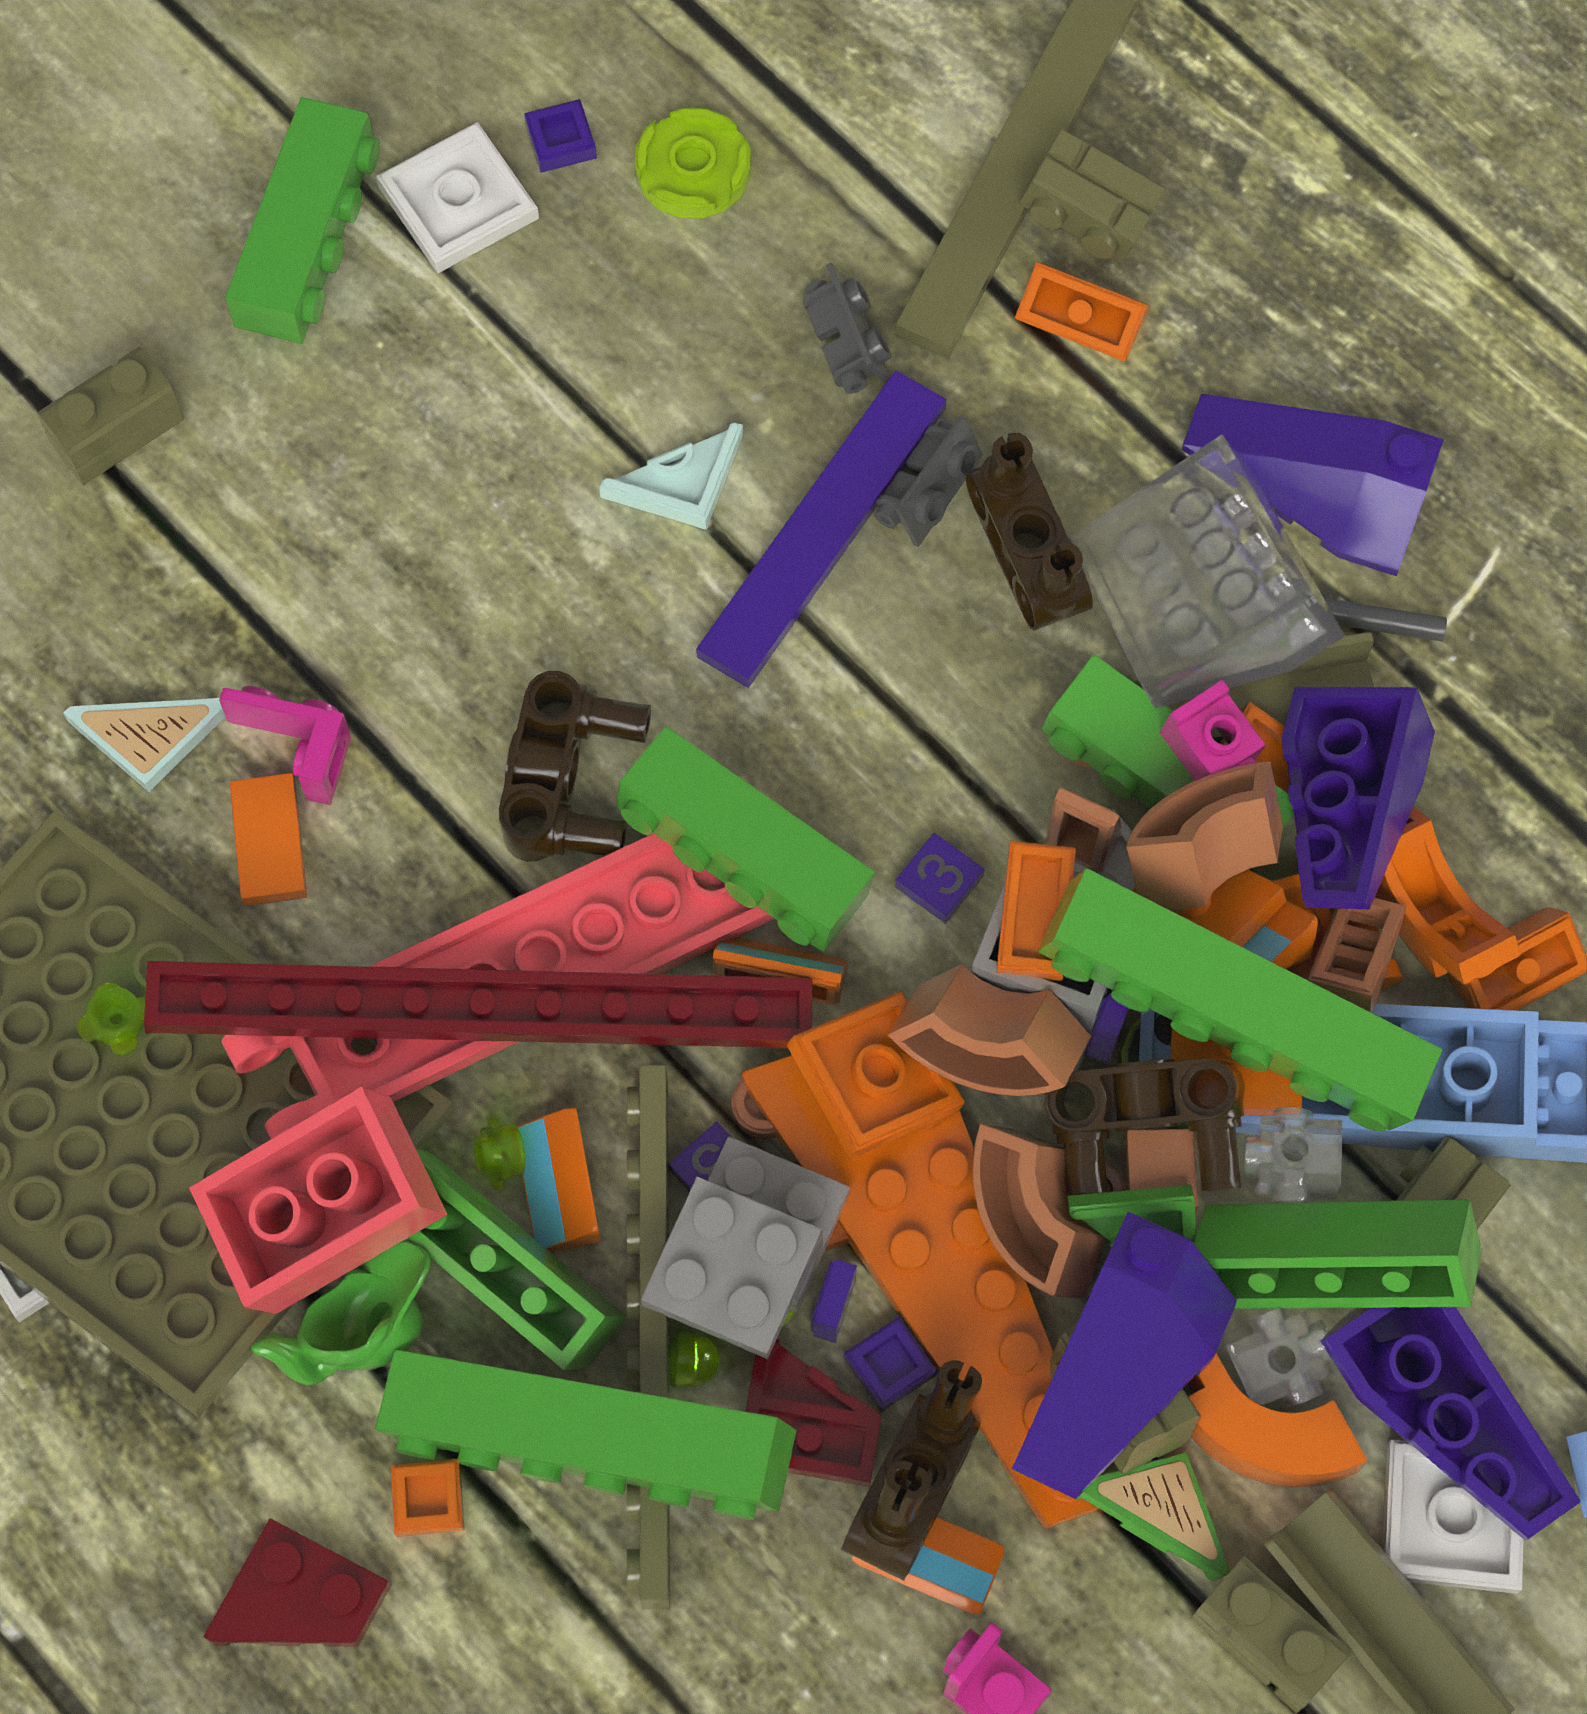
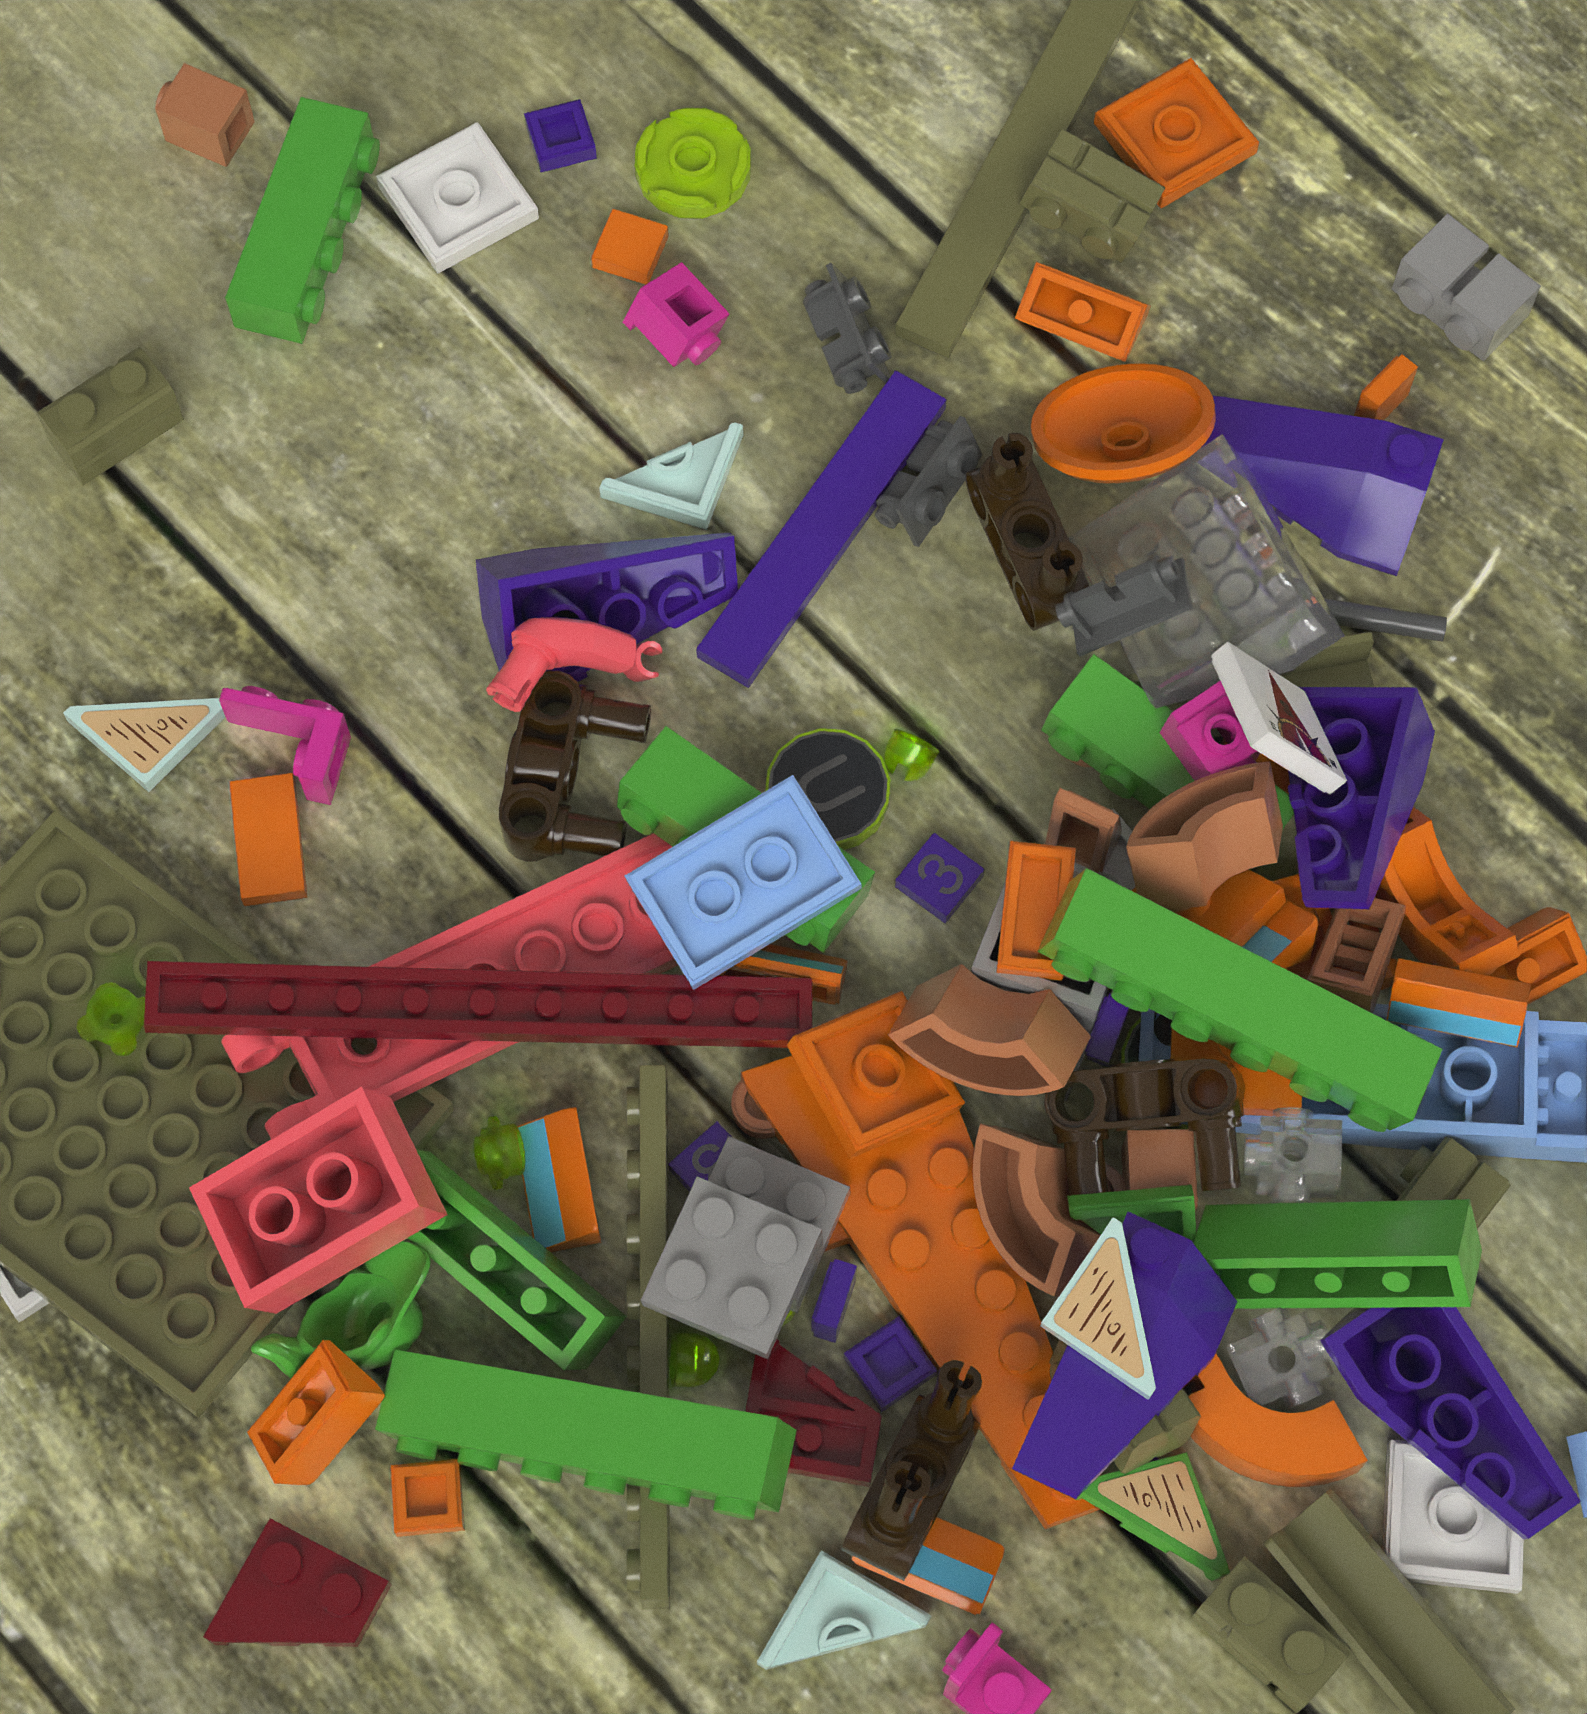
none -> nougat brick [155,63,255,167]
none -> orange slope [247,1340,385,1485]
none -> dark purple wedge [475,532,738,682]
none -> coral arm [486,617,662,712]
none -> orange tile [591,209,669,285]
none -> dark pink brick [623,262,729,367]
none -> light blue tile [625,775,862,990]
none -> light aqua tile [757,1550,931,1670]
none -> black tile [765,728,891,850]
none -> clear neon green hinge [883,729,939,782]
none -> orange dish [1031,363,1216,483]
none -> tile [1040,1217,1156,1400]
none -> dark grey hinge [1055,555,1193,657]
none -> orange plate [1094,58,1259,209]
none -> white tile [1211,641,1347,794]
none -> orange tile [1354,354,1418,420]
none -> orange slope [1386,958,1531,1047]
none -> light grey piece [1392,213,1541,362]

